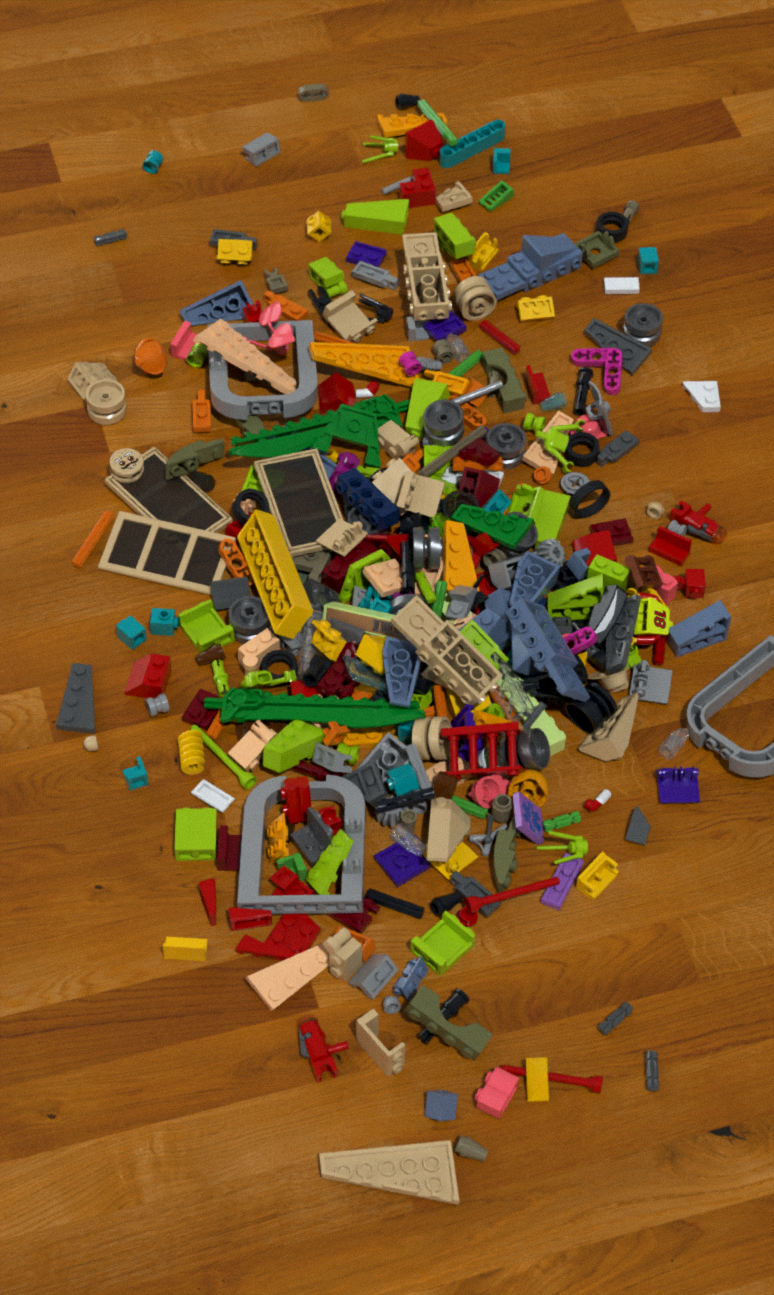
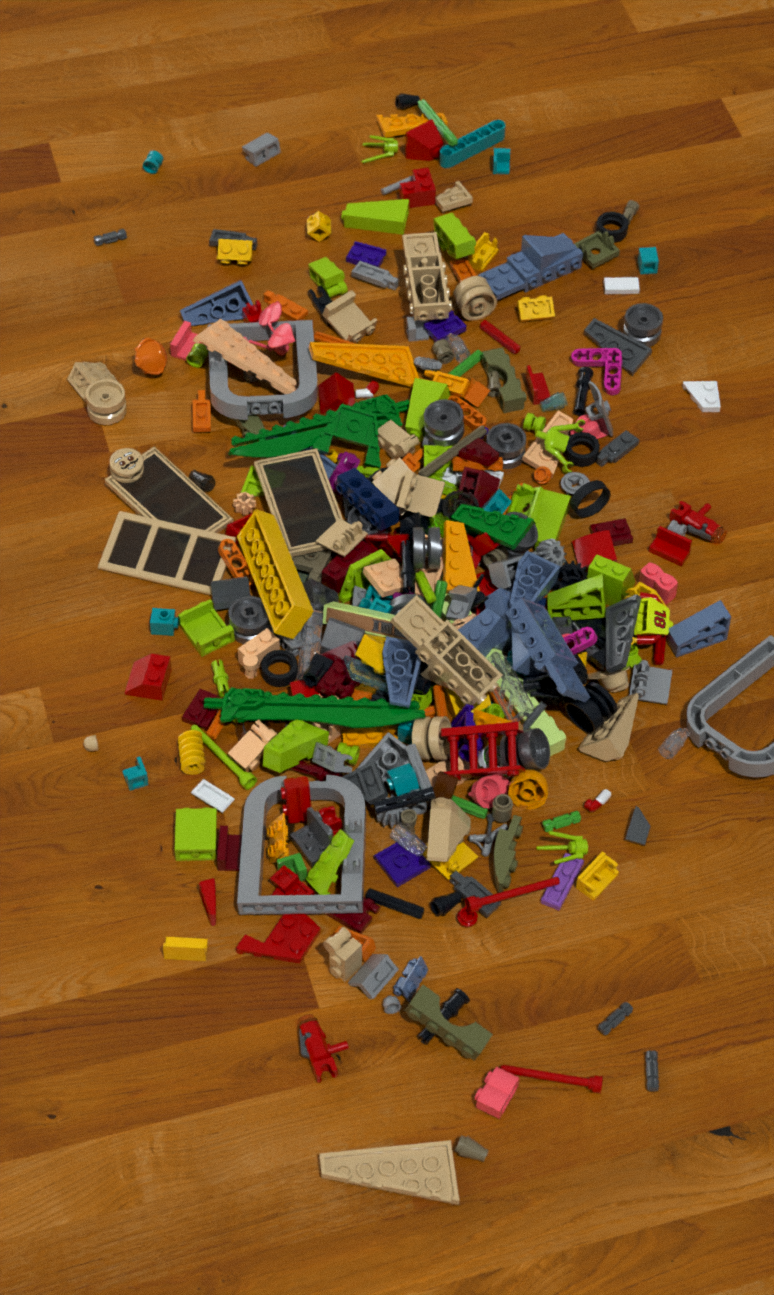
dark grey wing [56,663,95,734] -> none
orange axle [72,510,114,568] -> none
teal brick [116,615,147,650] -> none
light grey wheel [145,693,170,717] -> none
olive slope [165,438,225,480] -> none
reddish brown cone [196,643,226,666] -> none
red slope [228,907,272,931] -> none
black tyre [232,489,269,525] -> none
lime piece [240,670,297,689] -> none
light nougat wing [245,943,329,1011] -> none
dark tan plate [265,267,288,294] -> none
dark tan beam [298,83,329,102] -> none
yellow bracket [310,619,347,661] -> none
orange tile [322,721,350,746] -> none
tan panel [356,1009,406,1077] -> none
black plant [359,294,394,324] -> none
dark pink wheel [399,351,422,376] -> none
lime panel [410,911,475,977] -> none
sand blue panel [425,1090,458,1121] -> none
light grey bar [452,380,503,404] -> none
lime hinge [459,620,509,670] -> none
bright green slope [478,180,514,212] -> none
medium lavender tile [513,792,544,845] -> none
yellow slope [526,1057,549,1102] -> none
sand blue panel [566,548,591,580] -> none
slope [586,585,628,646] -> none
copper plate [625,555,663,588] -> none
tan plate [647,502,665,519] -> none
dark purple hinge [656,766,700,803] -> none
red brick [673,569,706,599] -> none

